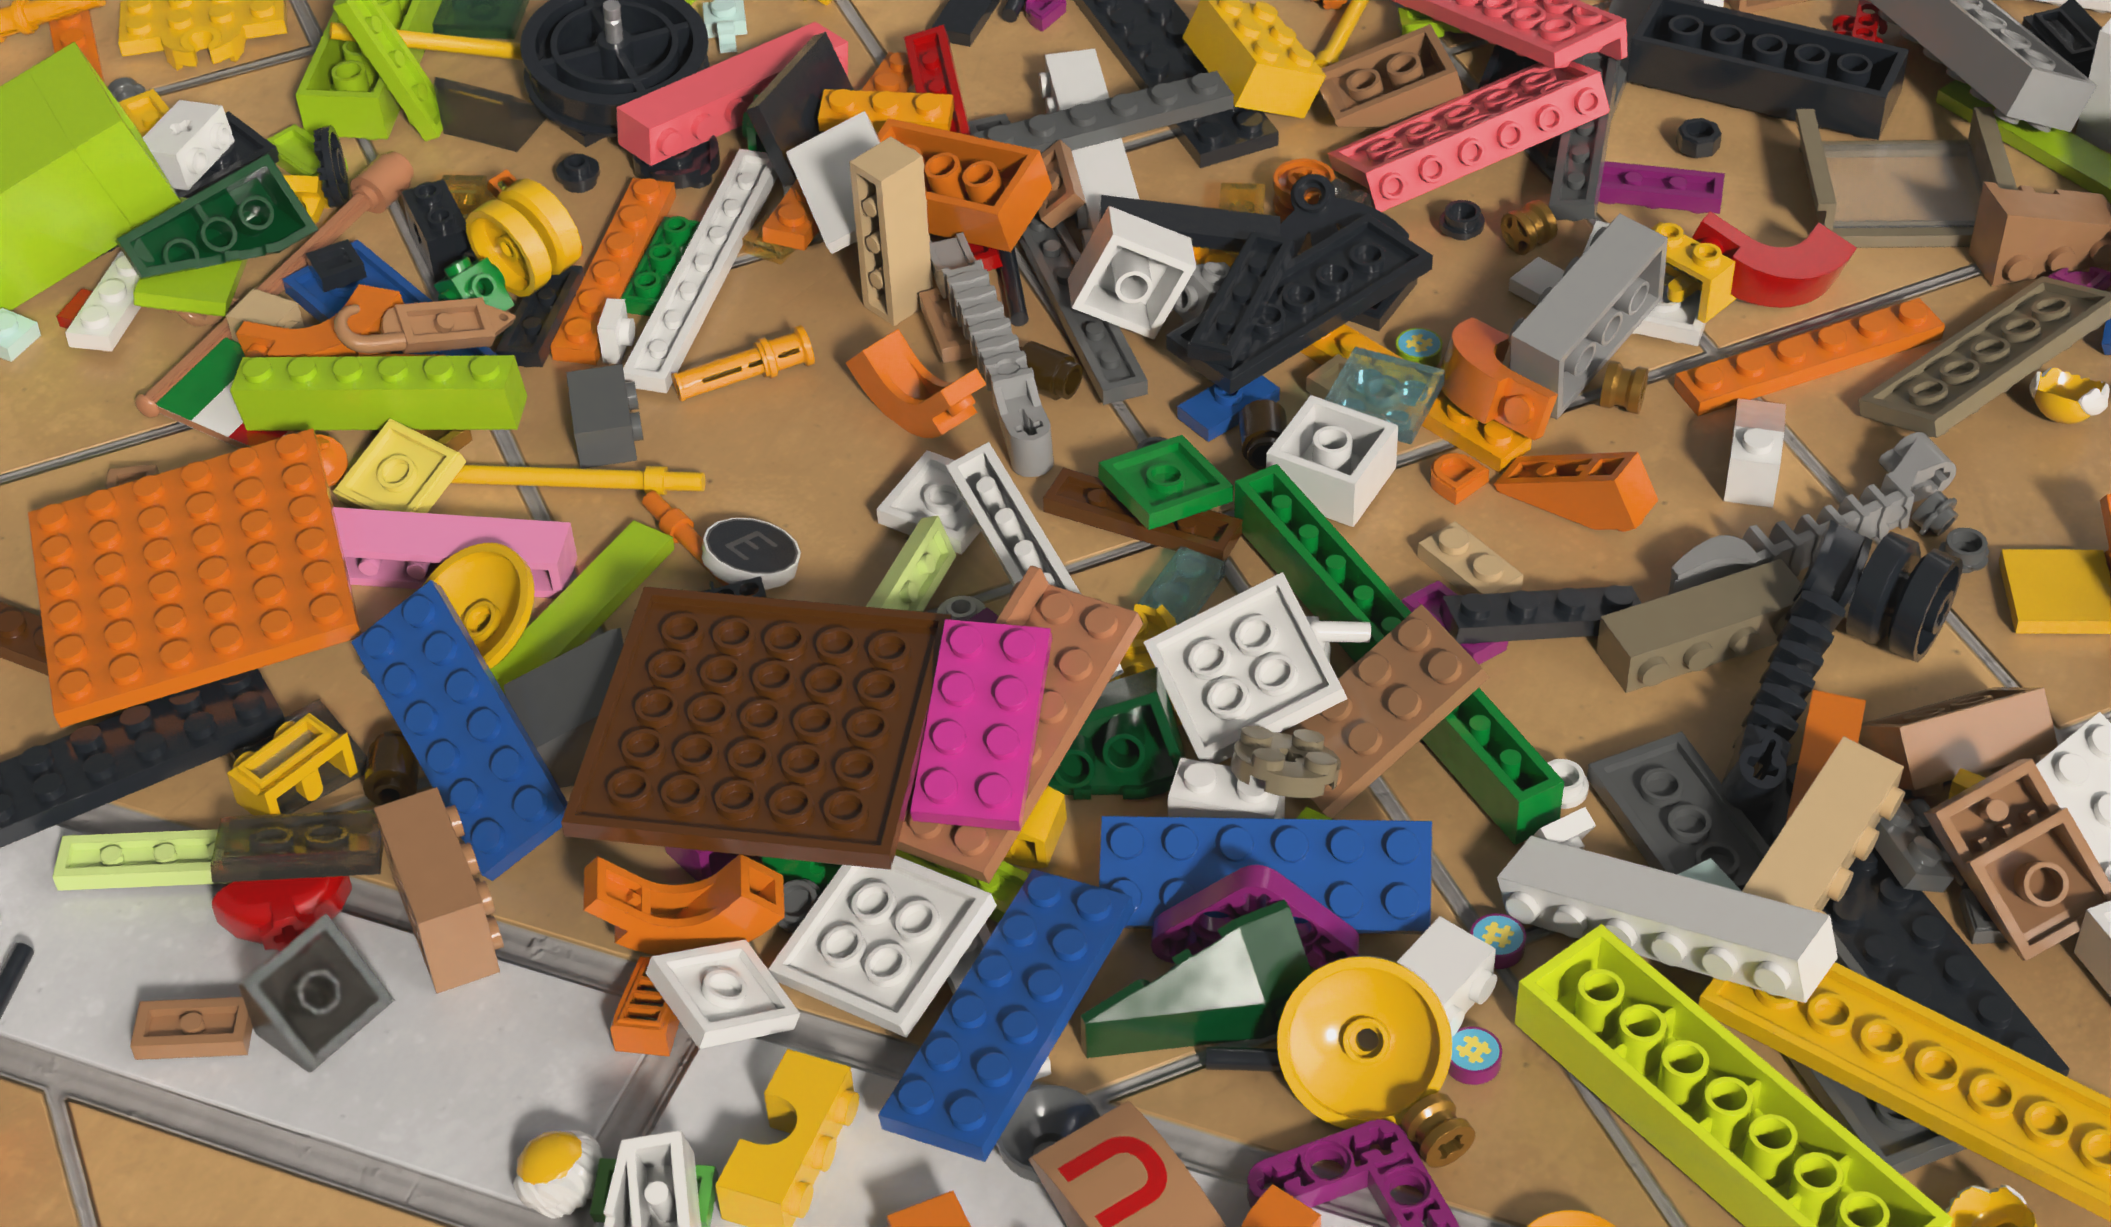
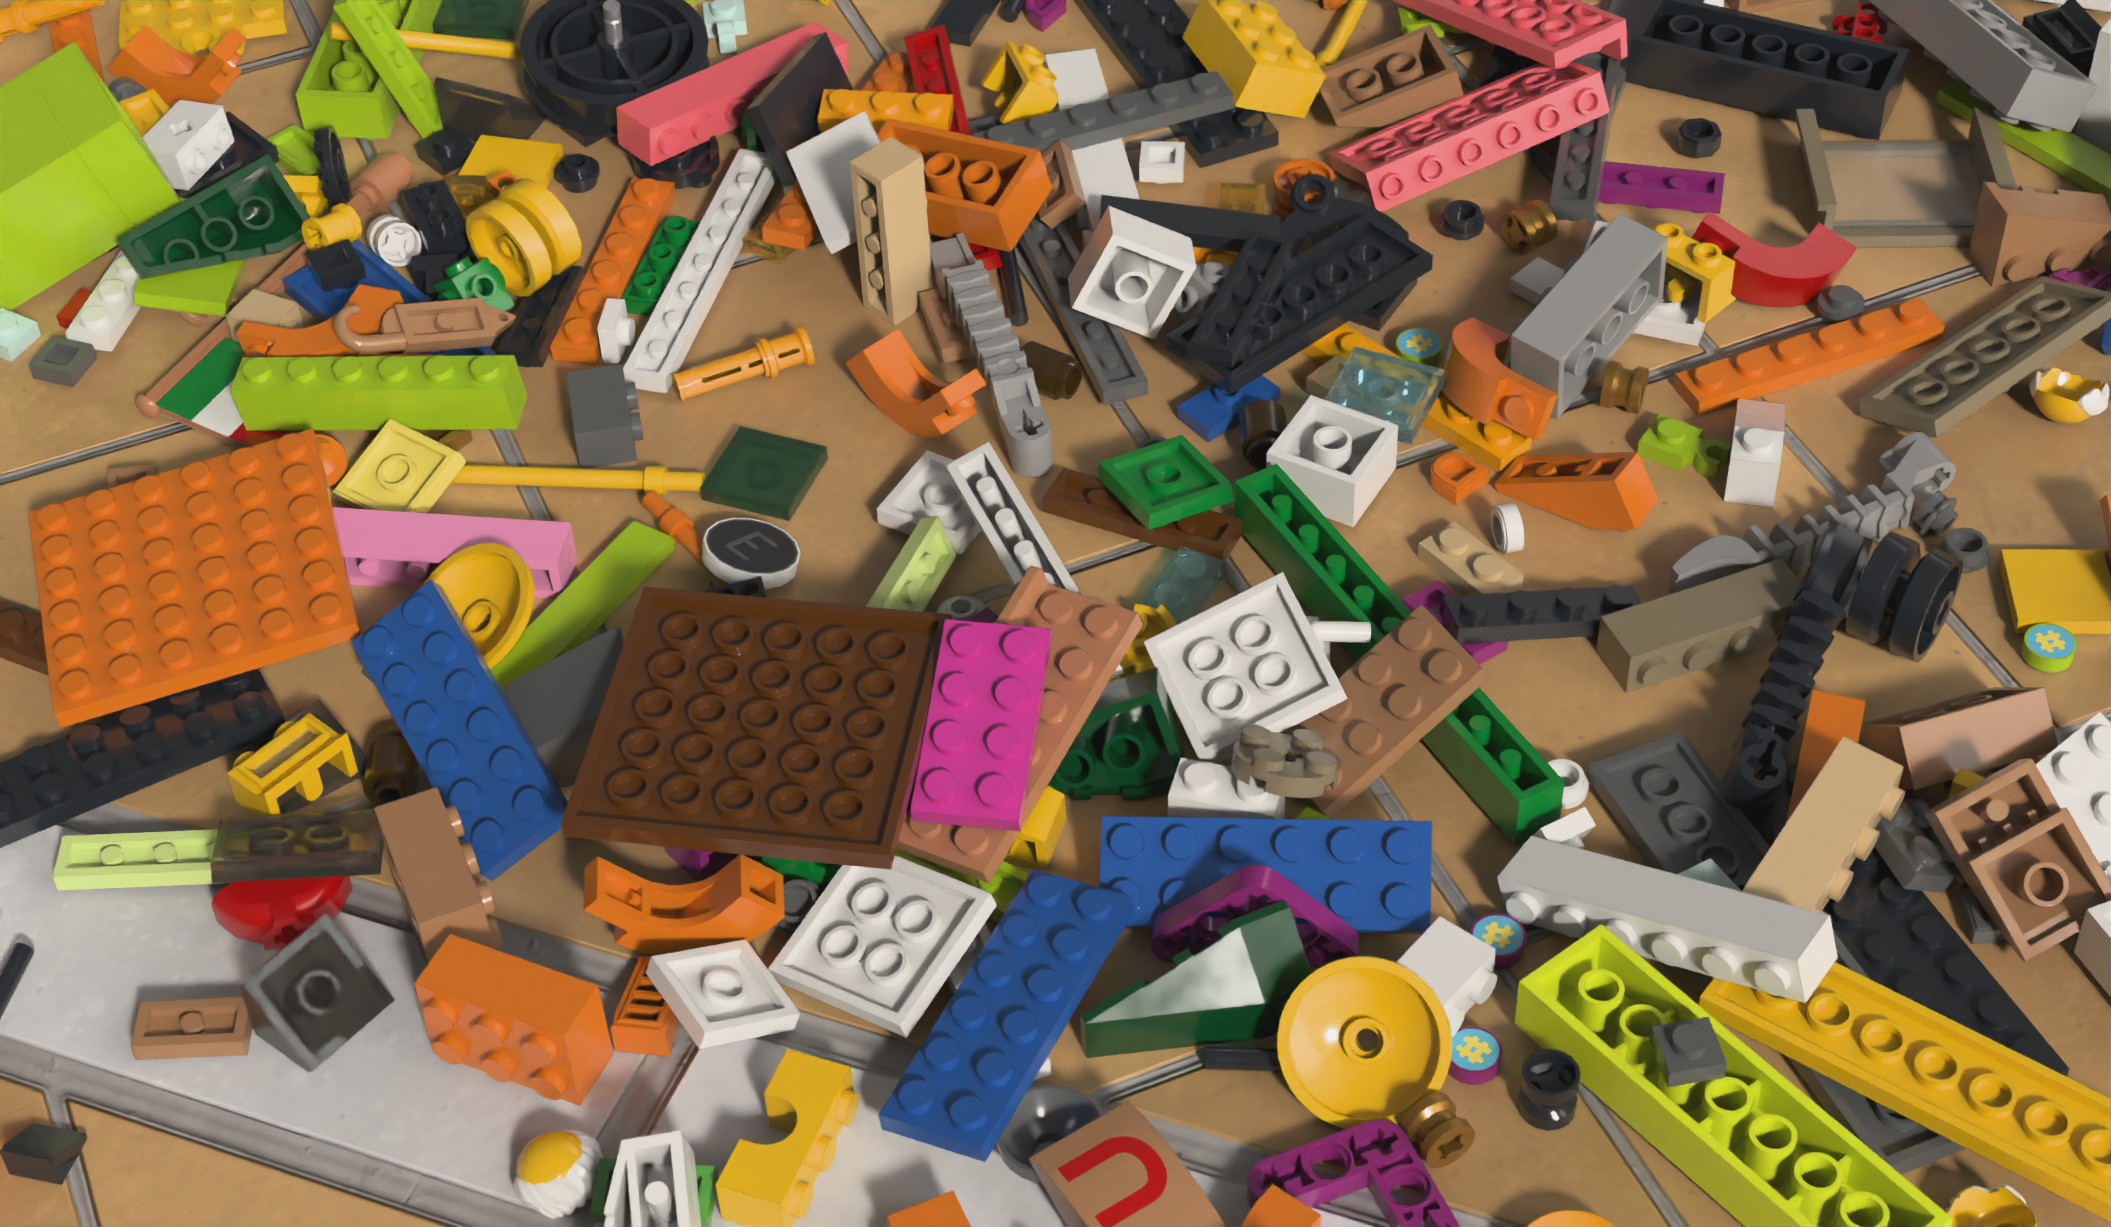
none -> black slope [0,1123,87,1185]
none -> dark grey plate [29,336,97,387]
none -> orange arch [107,25,247,106]
none -> yellow bush [301,203,363,251]
none -> white wheel [366,215,422,266]
none -> black tile [412,253,459,302]
none -> orange brick [414,934,613,1106]
none -> black plate [415,126,475,176]
none -> yellow tile [451,135,564,203]
none -> clear green tile [700,426,828,521]
none -> yellow window [981,40,1059,125]
none -> white plate [1139,141,1185,184]
none -> white tile [1490,502,1524,554]
none -> black wheel [1518,1049,1581,1131]
none -> lime plate [1637,414,1731,479]
none -> dark grey plate [1649,1017,1727,1087]
none -> dark grey plate [1817,285,1865,325]
none -> tile [2021,623,2077,673]

